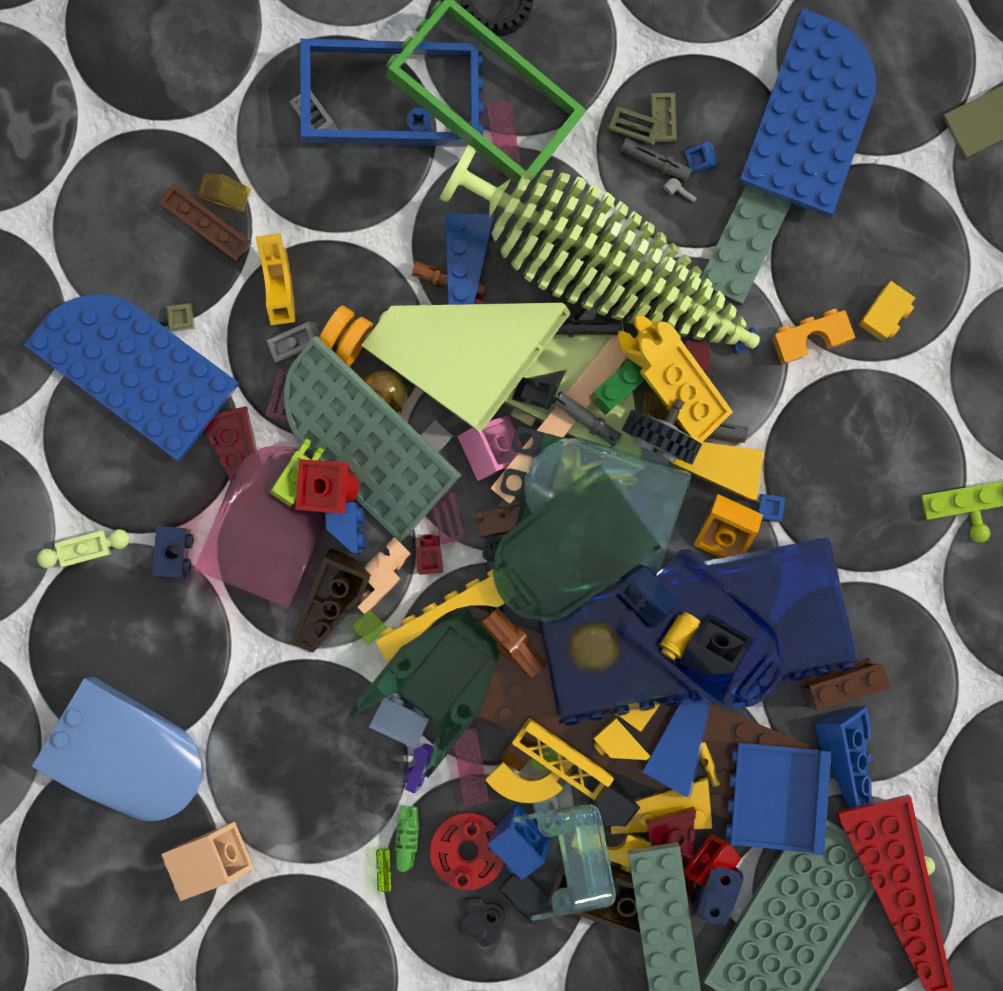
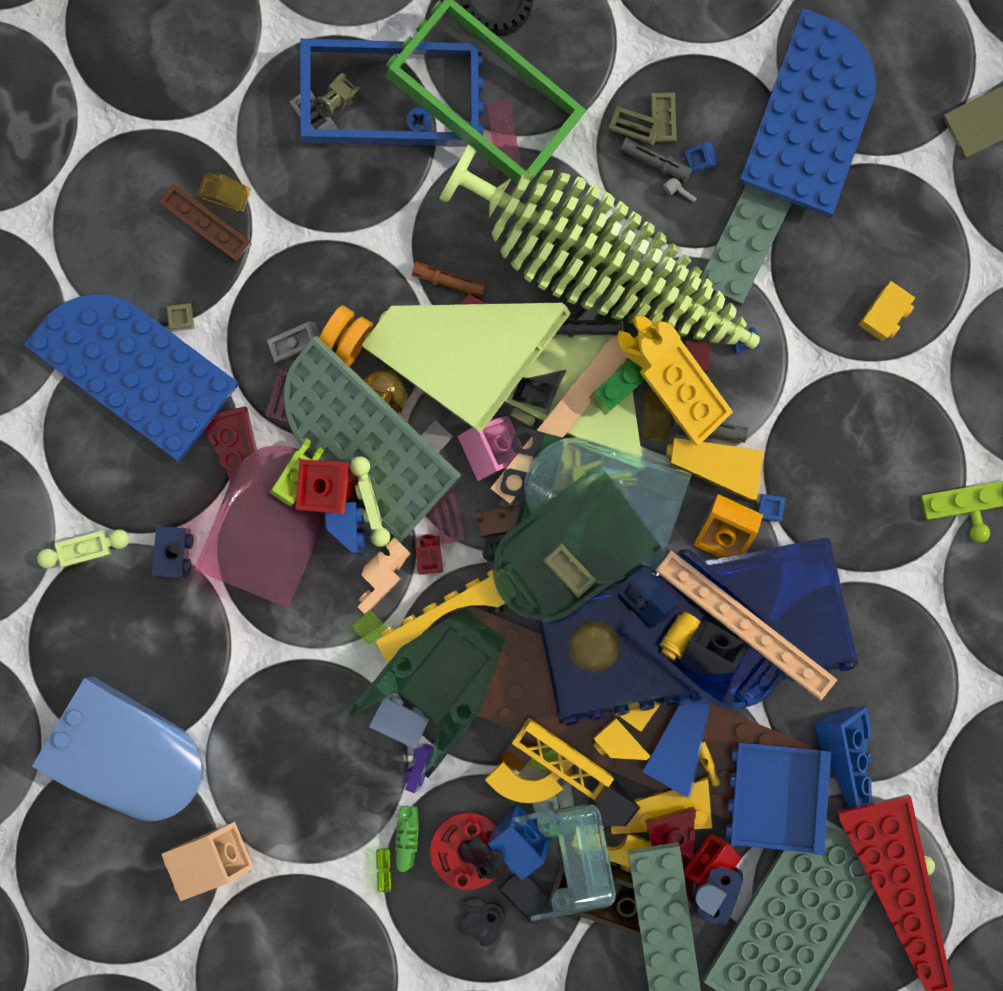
yellow arch [256,233,295,325] -> none
dark brown wedge [291,548,371,653] -> none
blue wing [445,214,494,305] -> none
clear pink tile [452,728,489,807] -> none
dark orange piece [480,608,547,679] -> none
dark grey pin [552,391,622,447] -> none
black wheel [622,398,702,465] -> none
light orange arch [772,309,855,365] -> none
reddish brown window [798,658,891,711] -> none
none -> olive connector [314,73,362,117]
none -> yellowish green plate [350,456,390,547]
none -> black plate [461,835,504,879]
none -> olive plate [543,543,597,598]
none -> light nougat tile [655,551,837,701]
none -> sand blue tile [695,884,727,917]

